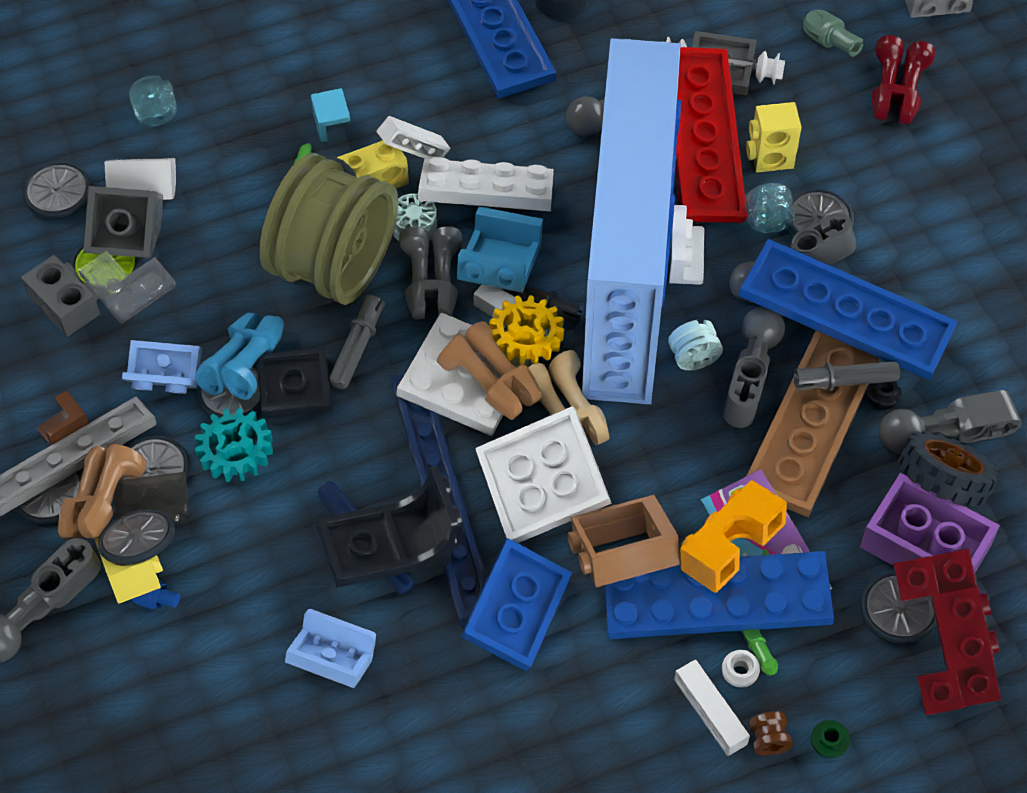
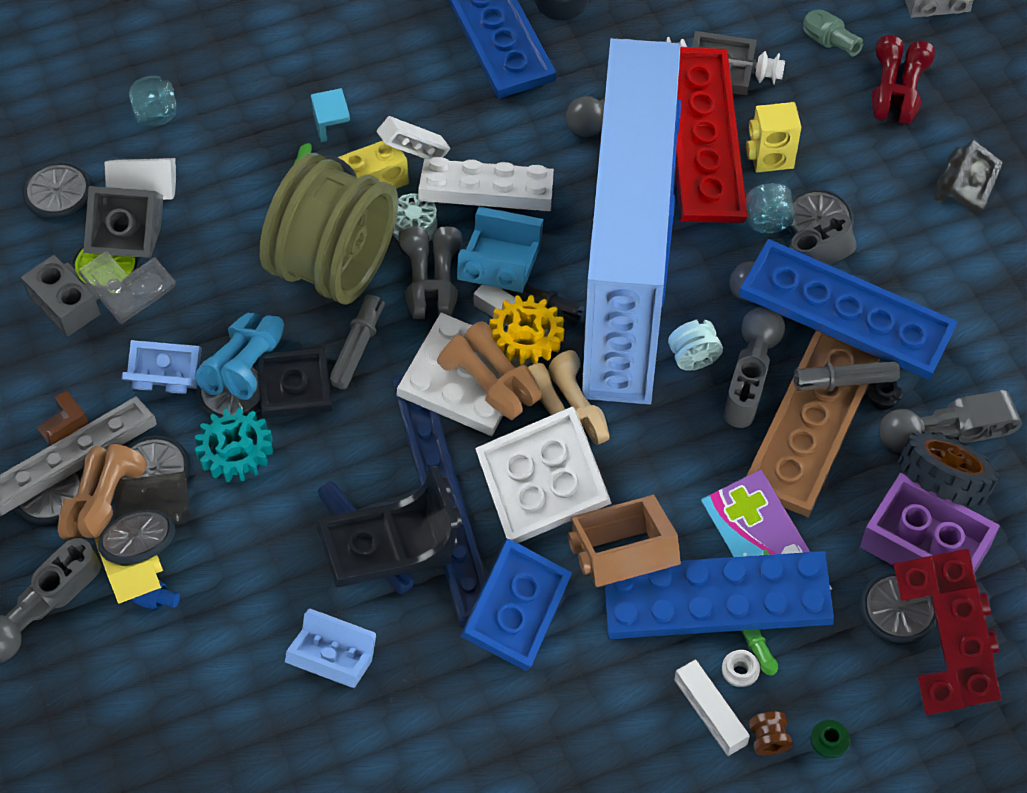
white bracket [669,205,704,285] -> none
light orange arch [680,480,787,594] -> none
none -> clear smoke bracket [934,140,1003,215]

